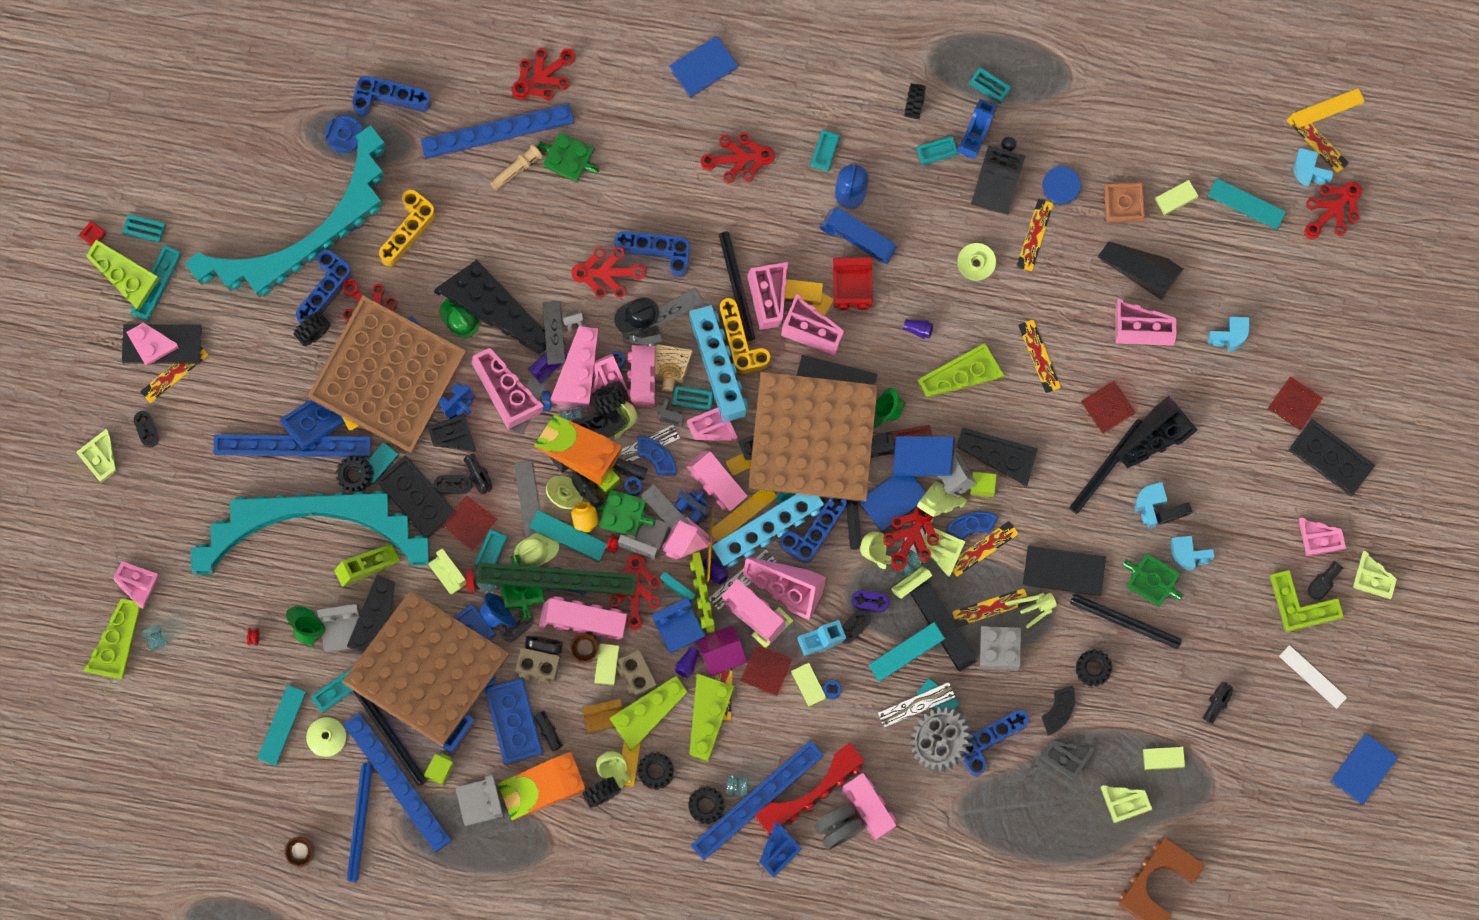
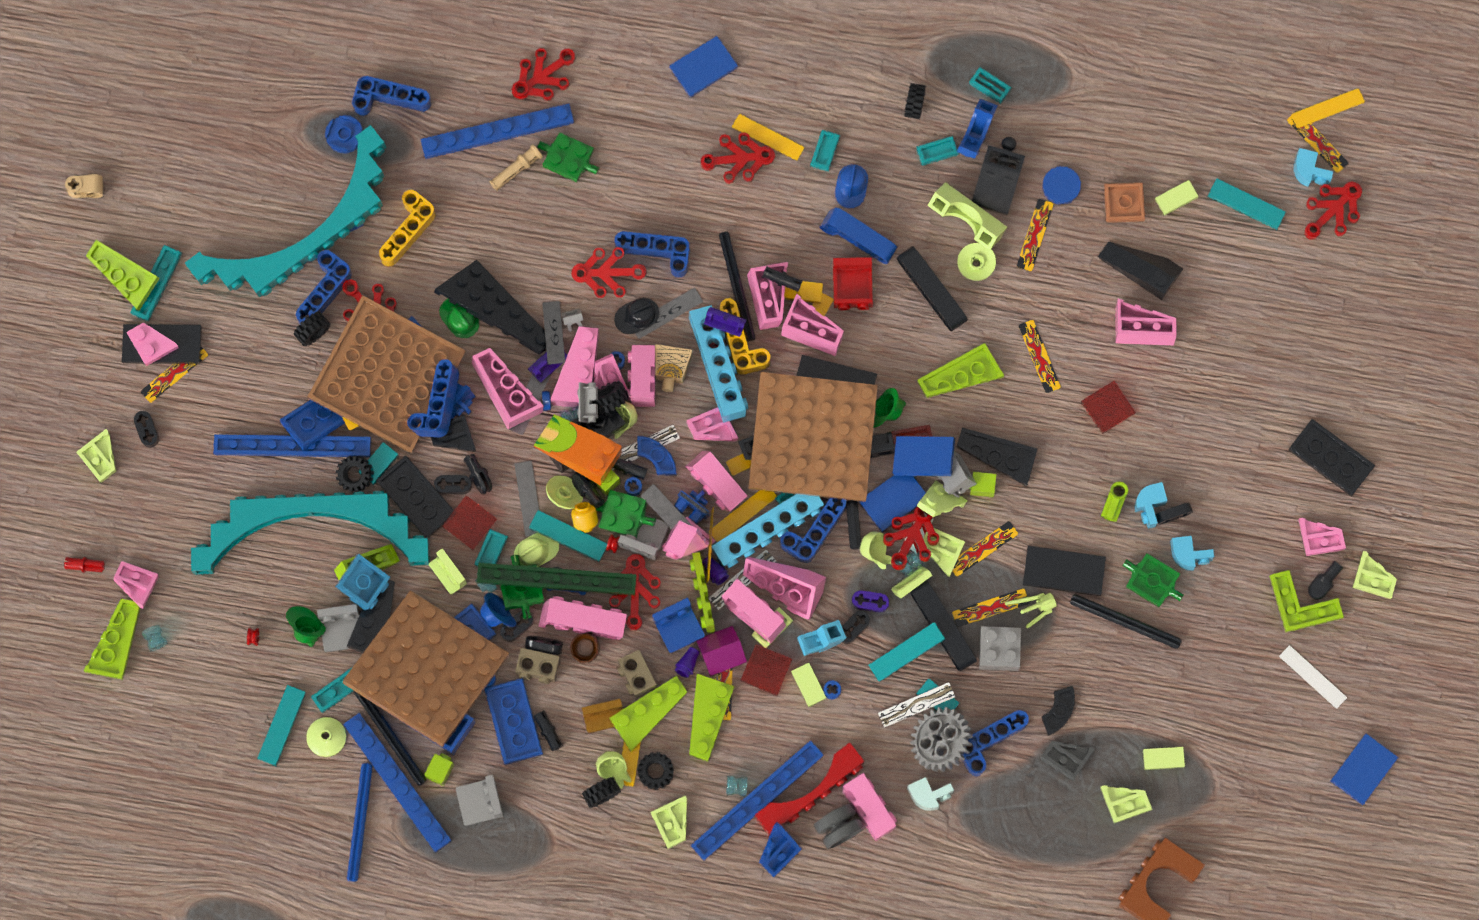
red tile [79,221,107,246] -> none
teal tile [122,214,165,243] -> none
reddish brown hair [284,836,315,868] -> none
red tile [465,570,476,593] -> none
orange slope [498,752,586,821] -> none
yellowish green tile [594,644,619,686] -> none
dark grey wing [621,325,662,347] -> none
dark grey bracket [657,398,684,427] -> none
teal tile [660,571,696,604] -> none
teal tile [672,386,714,412] -> none
black tyre [688,786,724,824] -> none
dark purple cone [903,319,933,339] -> none
blue tile [945,511,999,540] -> none
black axle [1069,419,1143,514] -> none
black tyre [1076,649,1112,687] -> none
black wedge [1116,396,1198,468] -> none
black arm [1202,682,1233,724] -> none
medium azure brick [1208,317,1249,352] -> none
clear red tile [1268,376,1323,430] -> none
none -> red axle [64,557,105,573]
none -> tan piece [65,174,103,198]
none -> dark azure plate [335,554,390,610]
none -> blue beam [407,359,459,437]
none -> light grey hinge [577,382,598,424]
none -> yellowish green wing [651,796,687,849]
none -> dark purple hinge [703,307,746,337]
none -> yellow sticker [732,114,804,160]
none -> black pin [762,266,803,292]
none -> black beam [896,246,968,332]
none -> light aqua brick [907,777,954,811]
none -> yellowish green arch [928,182,1007,250]
none -> lime piece [1101,481,1128,522]

